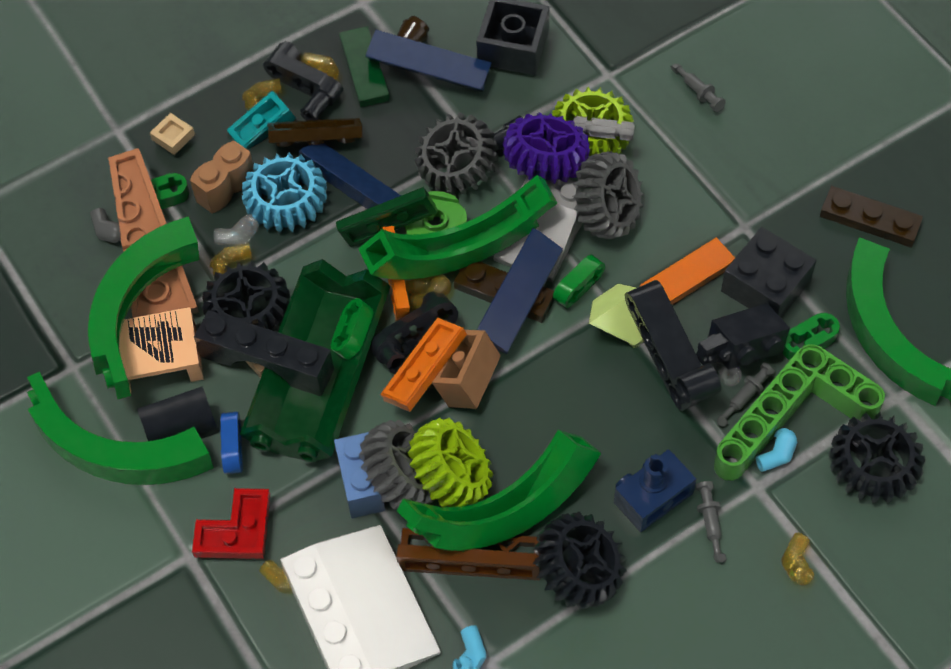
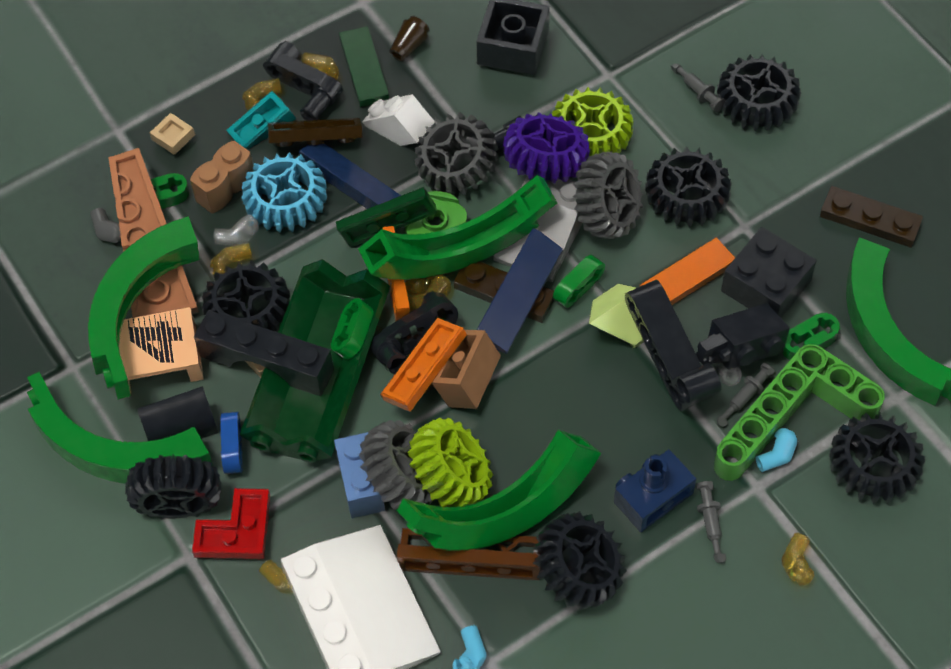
dark blue slope [365,30,491,92] -> none
light grey axle [573,116,635,141] -> none
none -> black gear [125,454,221,520]
none -> white slope [362,94,435,146]
none -> black gear [645,146,732,228]
none -> black gear [717,54,801,131]

